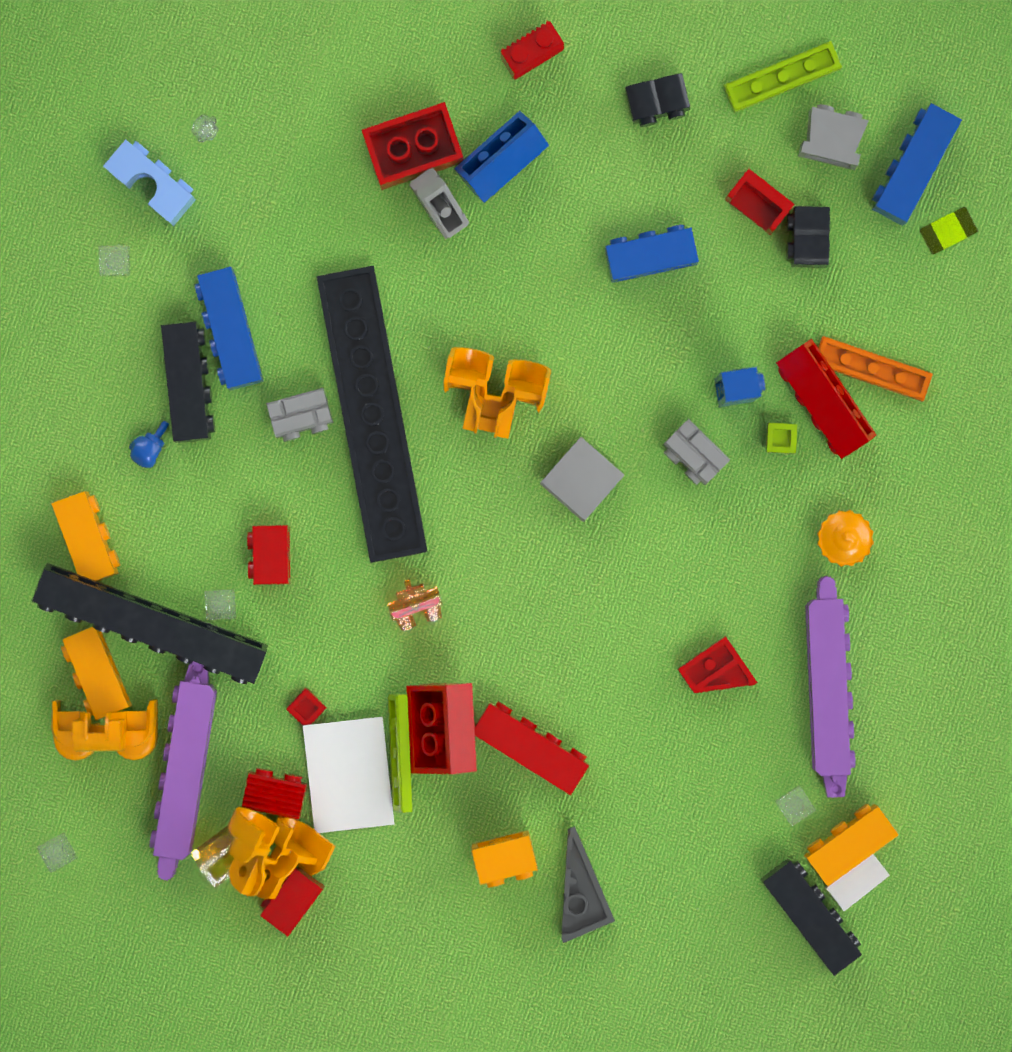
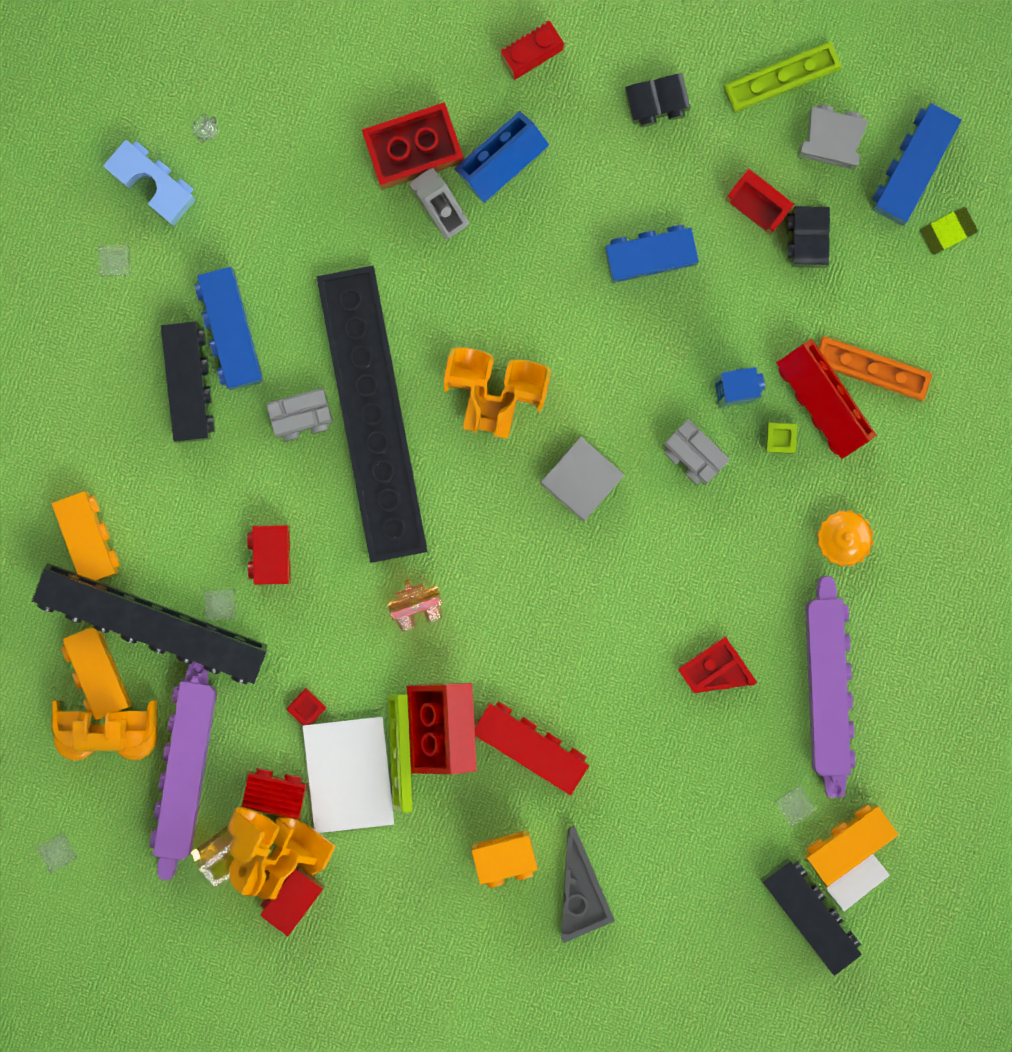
blue piece [129,421,169,468] -> none

